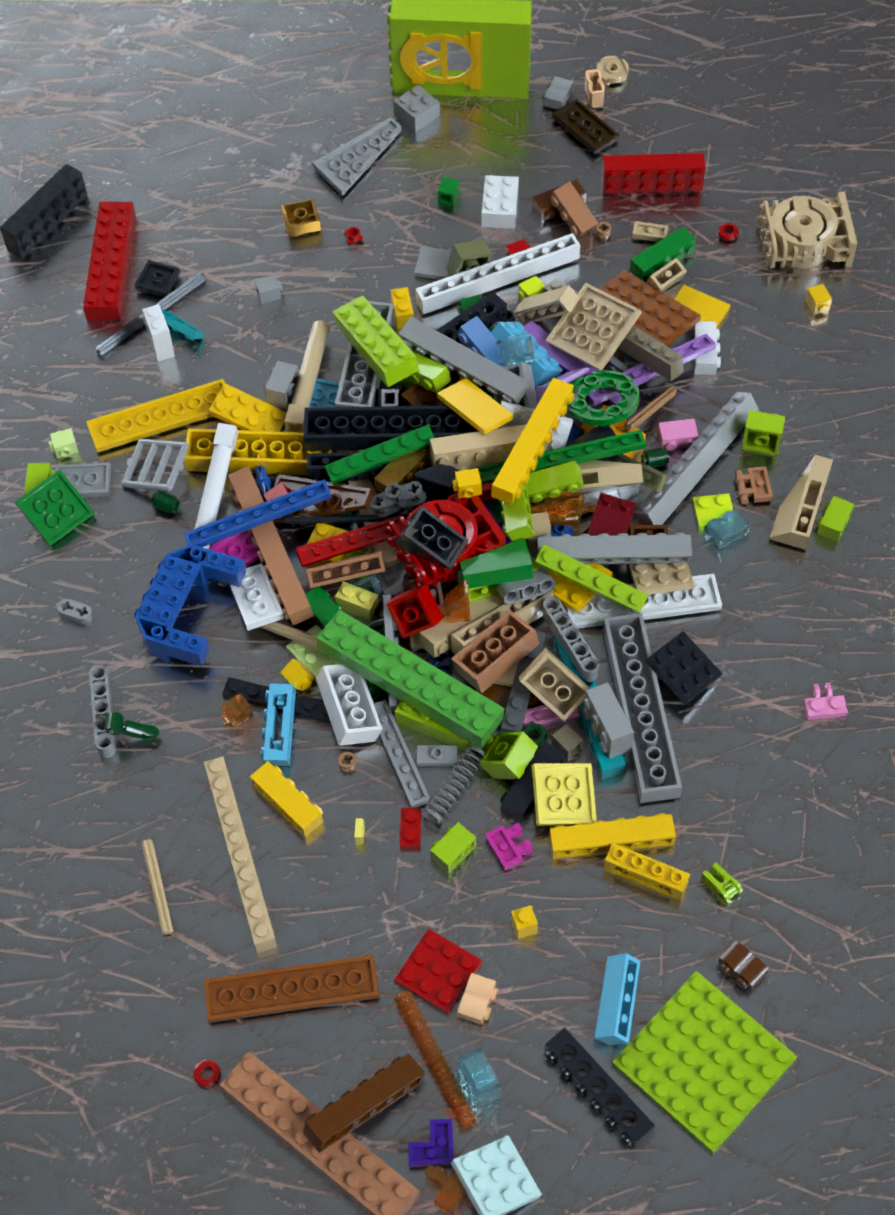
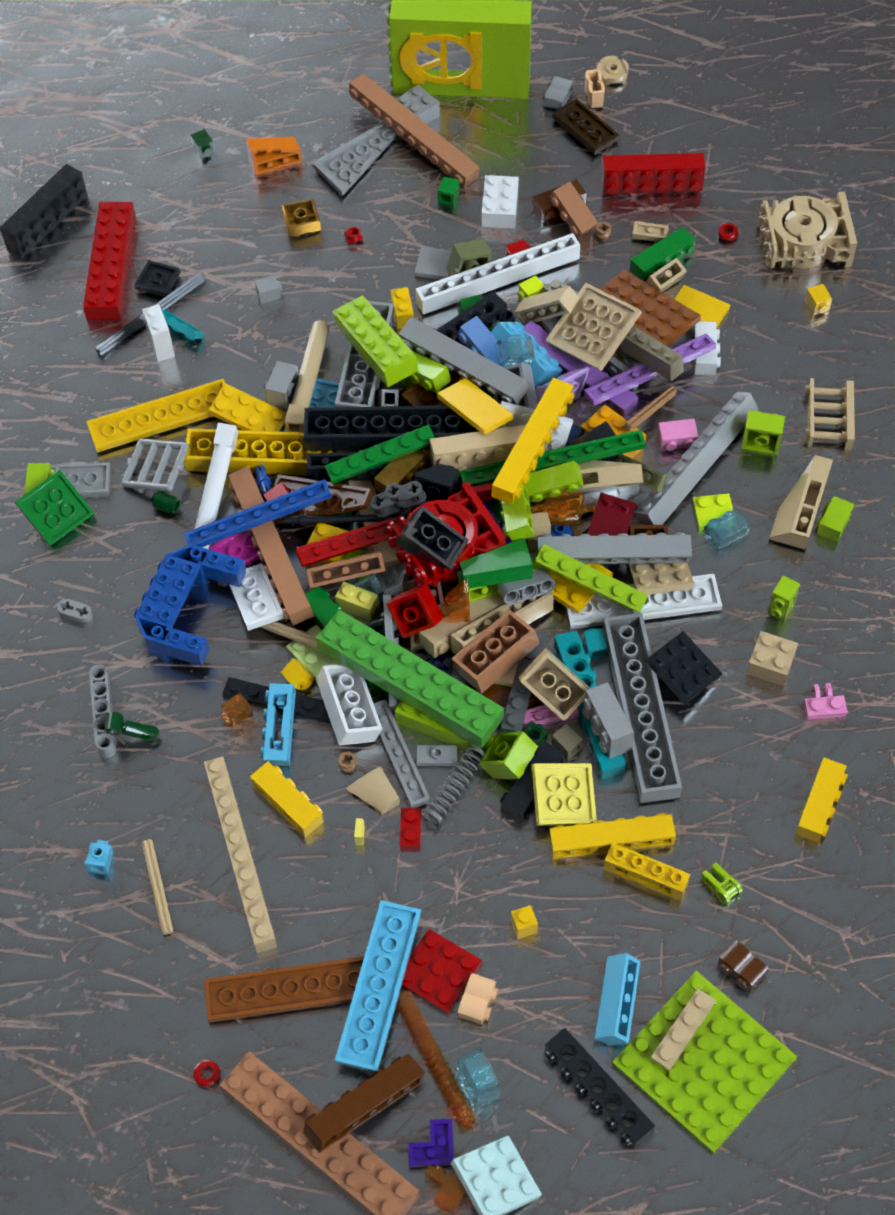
yellowish green brick [49,428,79,459] -> none
lime brick [430,822,476,874] -> none
yellow brick [452,468,482,498] -> none
dark pink plate [485,822,533,871] -> none
light grey beam [543,597,599,682] -> none
green plate [567,370,640,427] -> none
dark green brick [641,448,669,468] -> none
nougat plate [734,466,773,505] -> none
none -> medium azure brick [84,840,114,874]
none -> dark green brick [190,129,215,159]
none -> orange wedge [246,137,302,176]
none -> medium azure plate [335,900,421,1073]
none -> tan slope [347,767,400,814]
none -> nougat brick [349,73,480,188]
none -> teal brick [583,628,608,660]
none -> tan plate [650,989,716,1072]
none -> tan brick [746,631,798,686]
none -> lime brick [767,576,800,621]
none -> yellow brick [795,757,848,843]
none -> tan fence [805,378,855,450]

